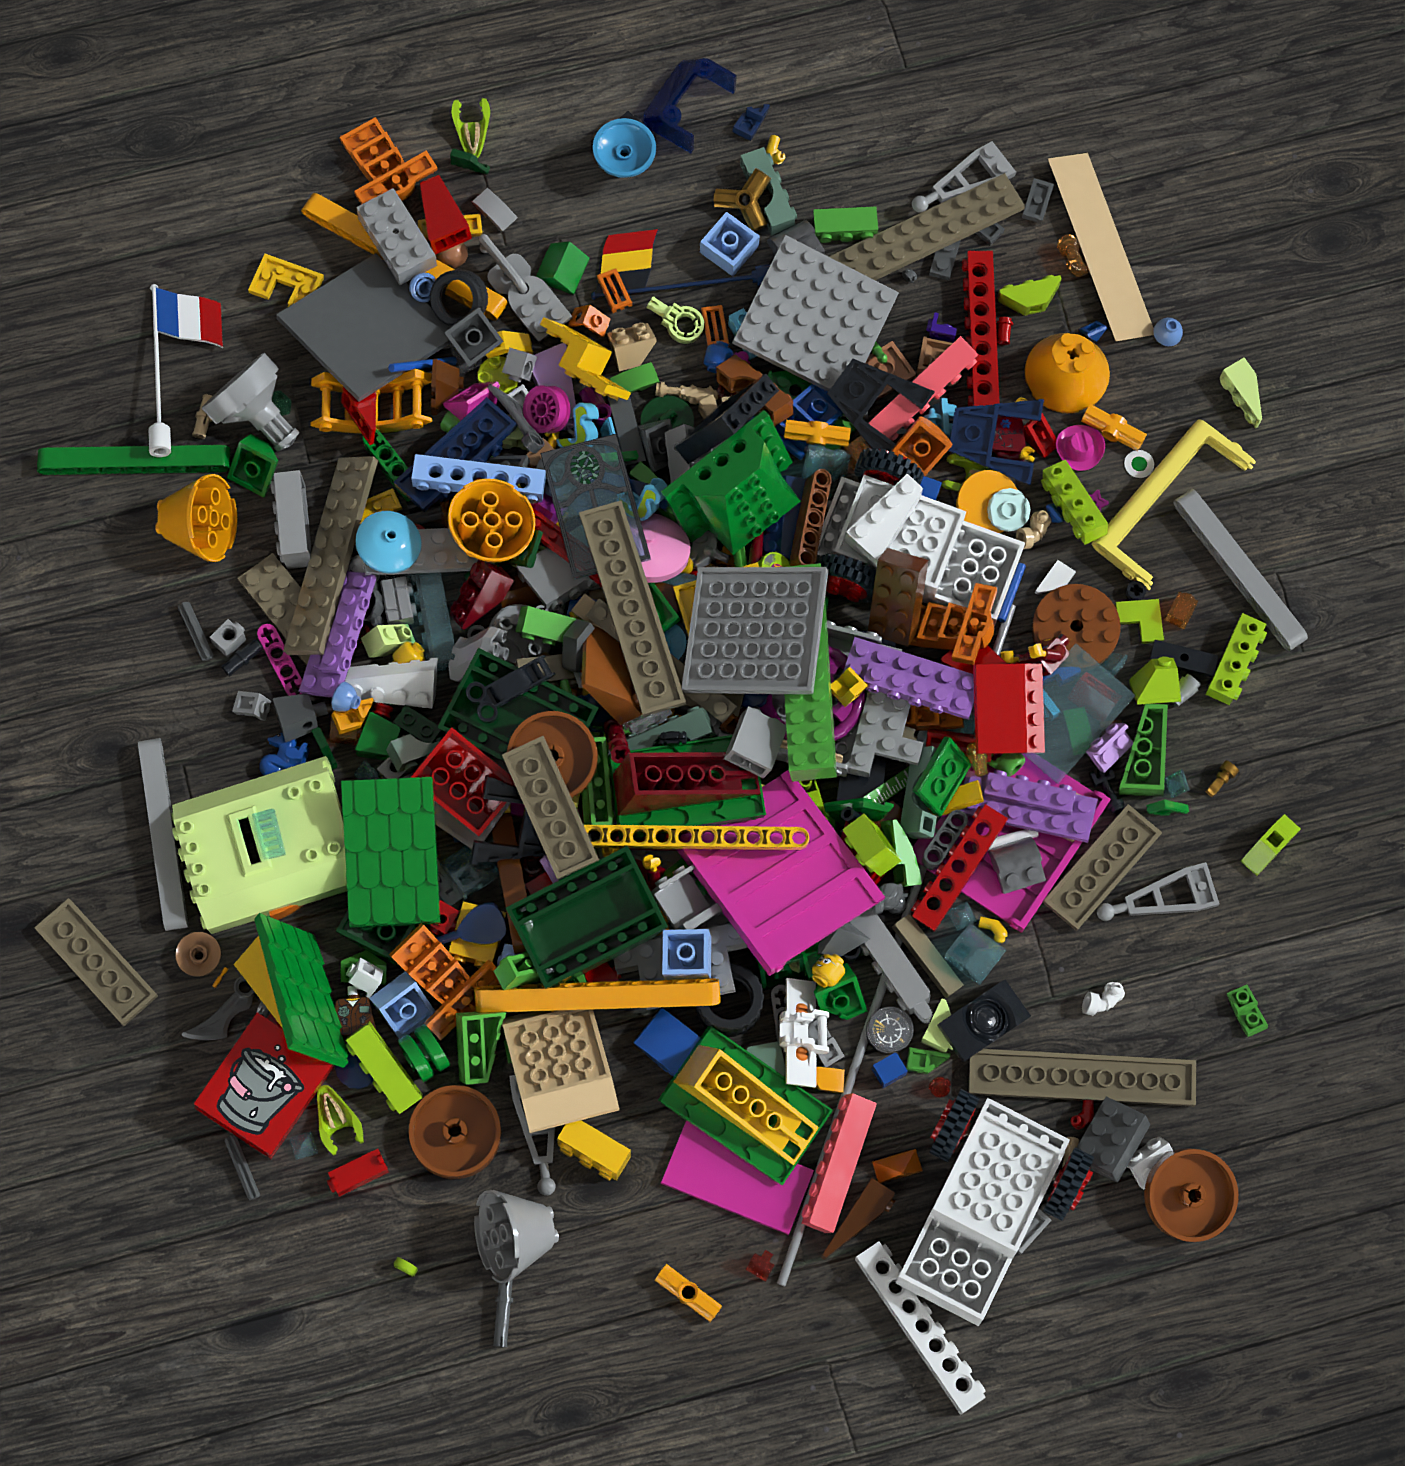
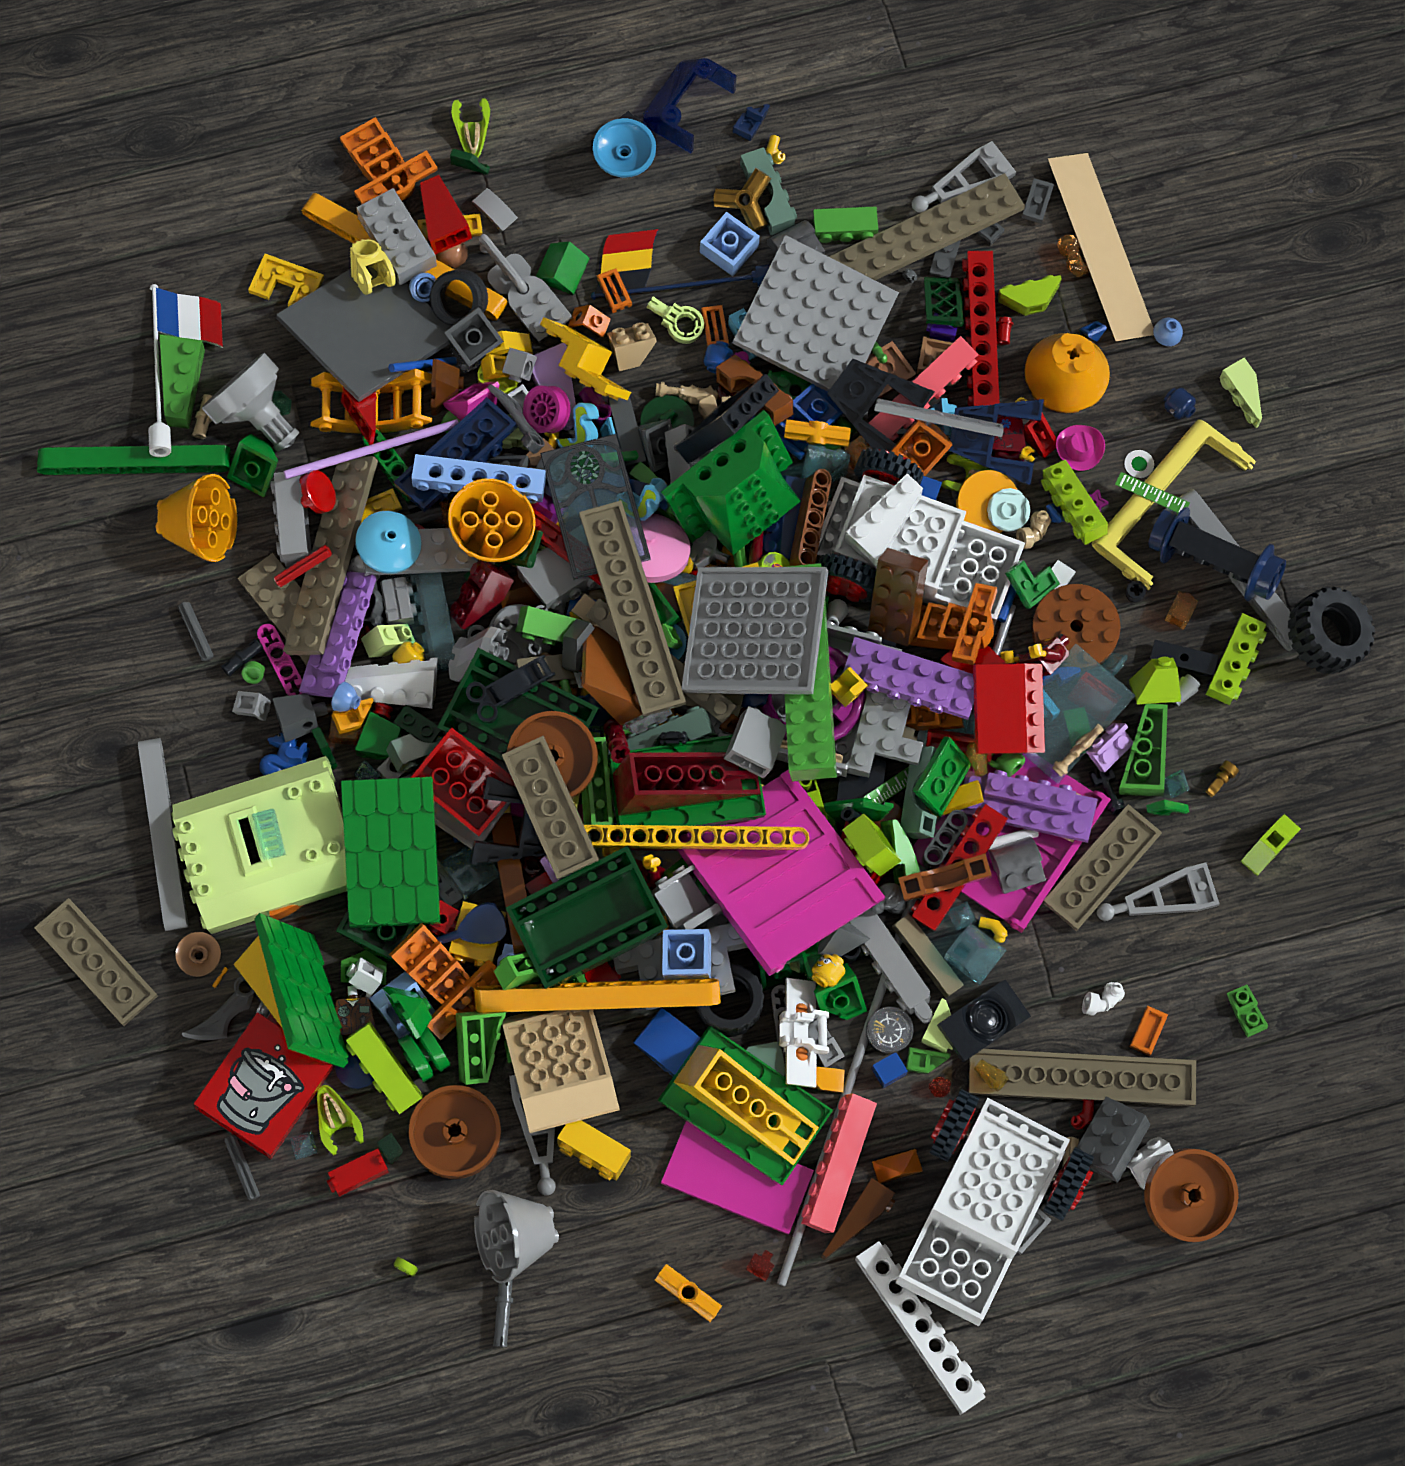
light grey brick [210,619,246,658] -> none
bright green slope [610,362,660,393] -> none
light orange piece [1081,404,1147,452] -> none
lime tile [1115,599,1164,644] -> none
none -> bright green wedge [160,334,205,429]
none -> bright green tile [242,661,265,684]
none -> red axle [274,545,332,587]
none -> lavender piece [283,419,459,479]
none -> red tile [299,470,336,514]
none -> light yellow piece [350,239,395,295]
none -> clear green slope [377,1133,403,1165]
none -> green slope [382,986,432,1039]
none -> yellow slope [481,354,510,380]
none -> bright green tile [661,624,683,650]
none -> white cone [827,599,848,626]
none -> light grey tile [875,399,1004,437]
none -> dark orange arch [898,854,992,901]
none -> dark green window [924,277,964,327]
none -> clear yellow cone [974,1059,1009,1092]
none -> green tile [1005,560,1060,609]
none -> tan piece [1052,724,1104,777]
none -> bright green sticker [1115,472,1190,512]
none -> orange tile [1129,1005,1168,1056]
none -> brick [1148,507,1286,601]
none -> dark blue head [1164,388,1196,419]
none -> black tyre [1288,586,1375,674]

